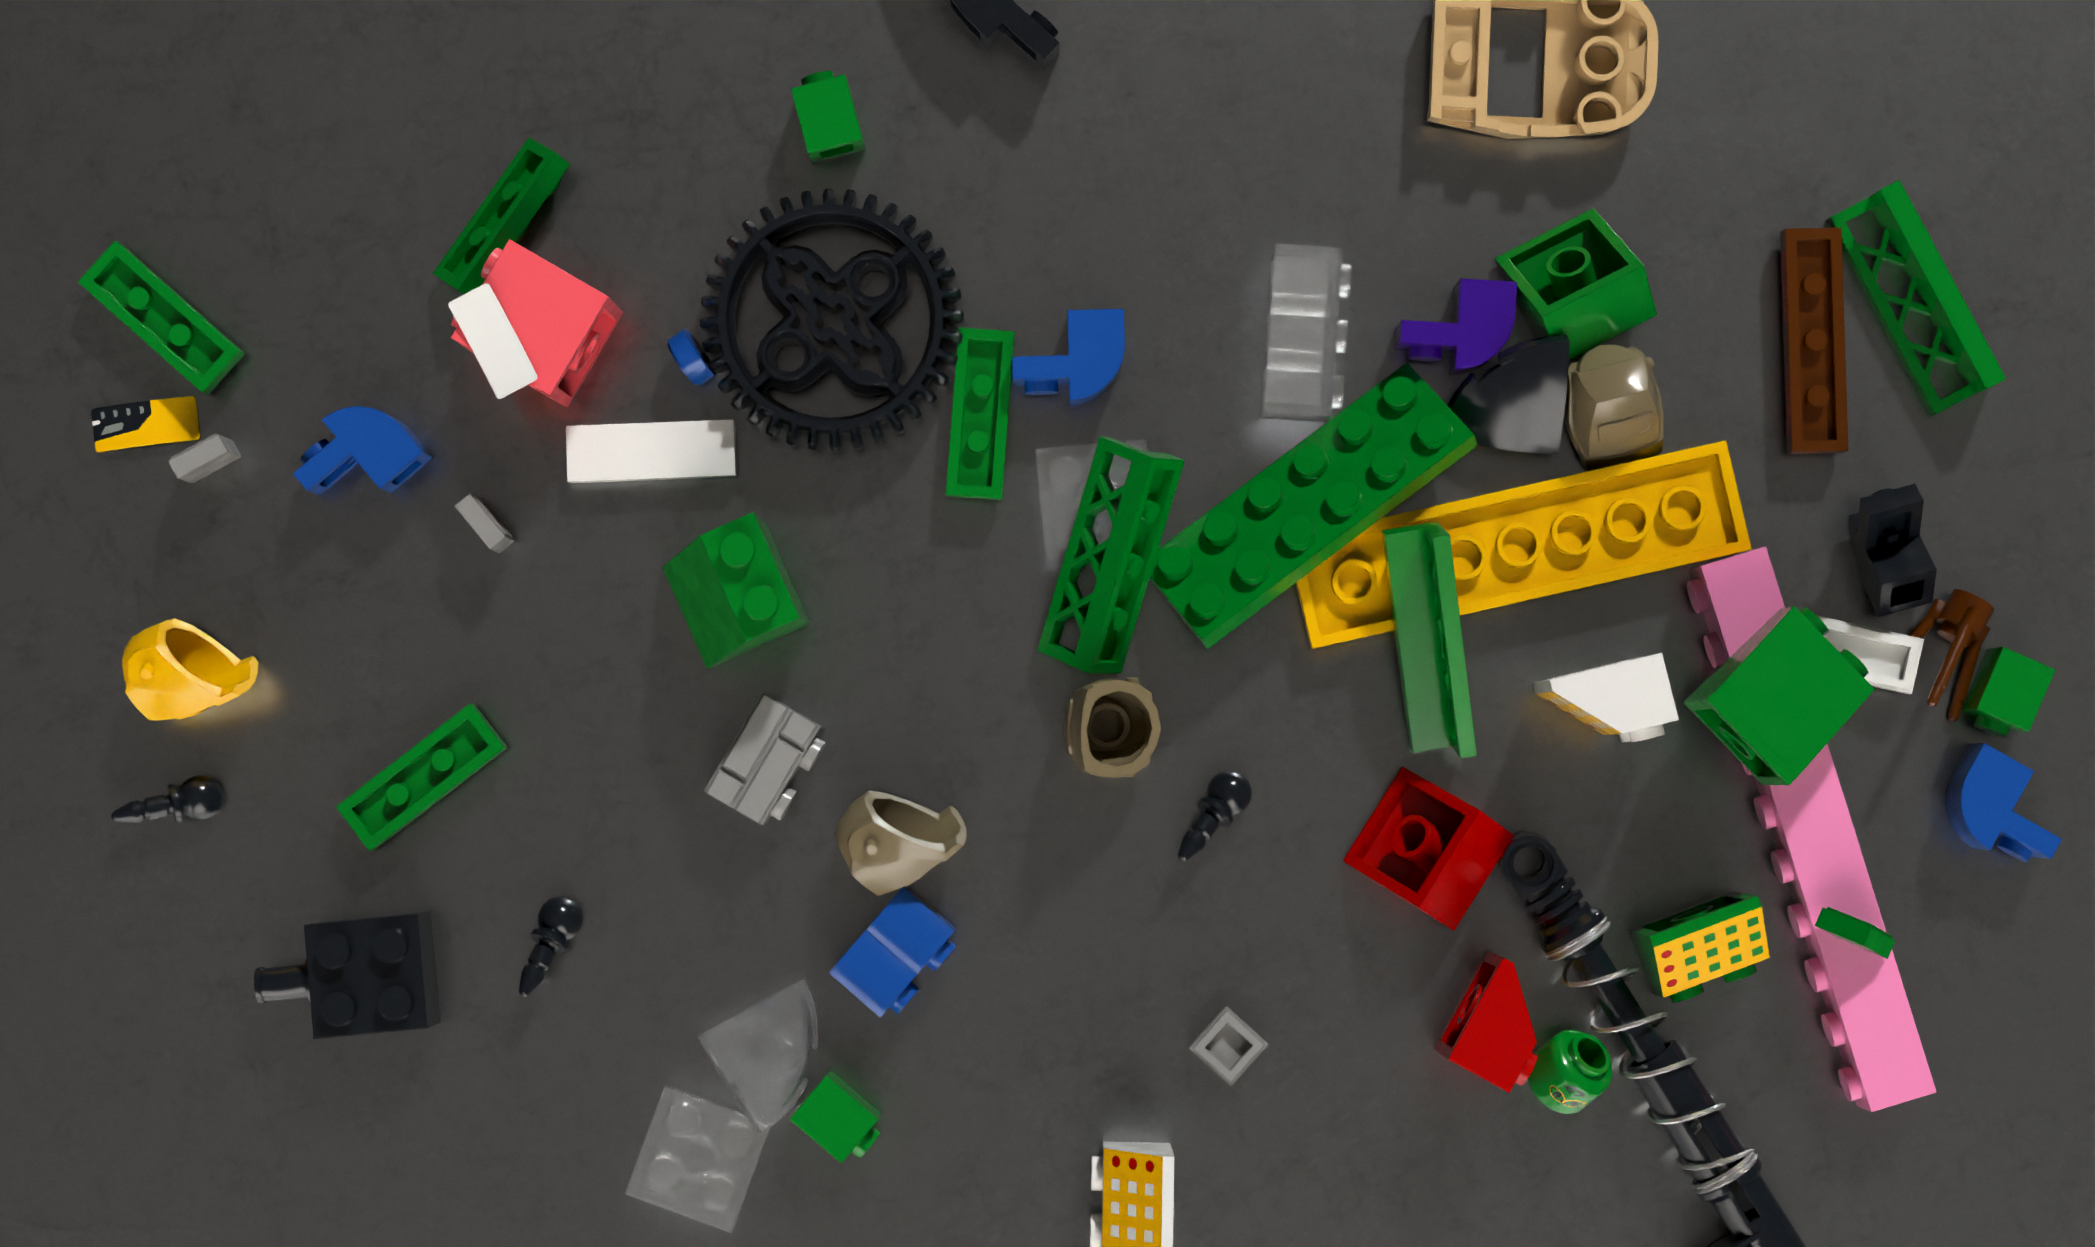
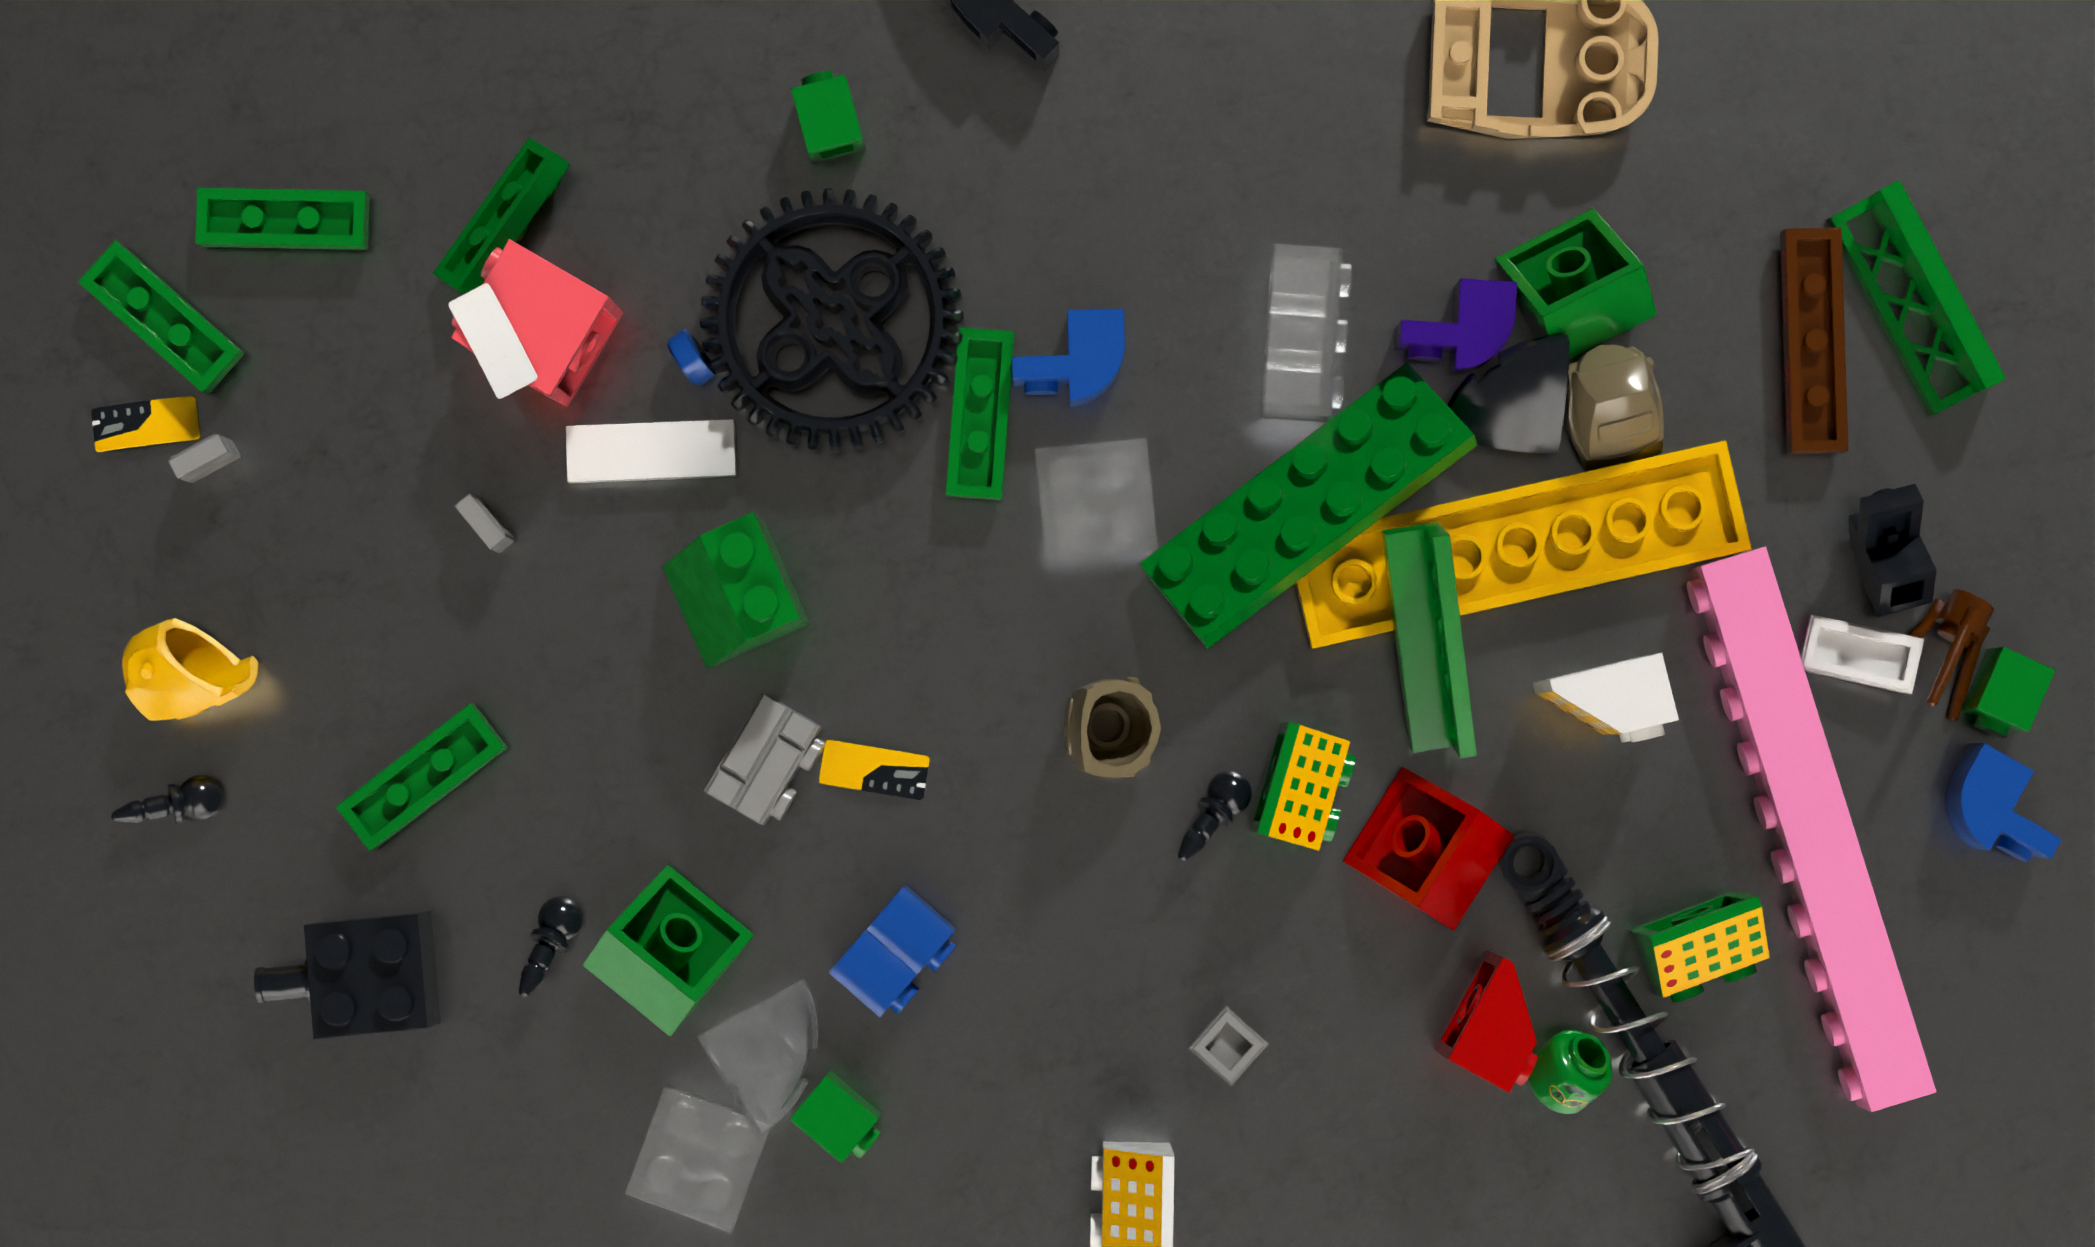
blue brick [293,406,434,495] -> none
dark tan helmet [835,791,967,896] -> none
green fence [1037,436,1185,674] -> none
green slope [1683,606,1875,786] -> none
green tile [1815,907,1895,959] -> none
none -> green plate [195,188,370,250]
none -> green slope [583,864,754,1037]
none -> yellow sticker [819,740,930,800]
none -> slope [1250,722,1356,851]

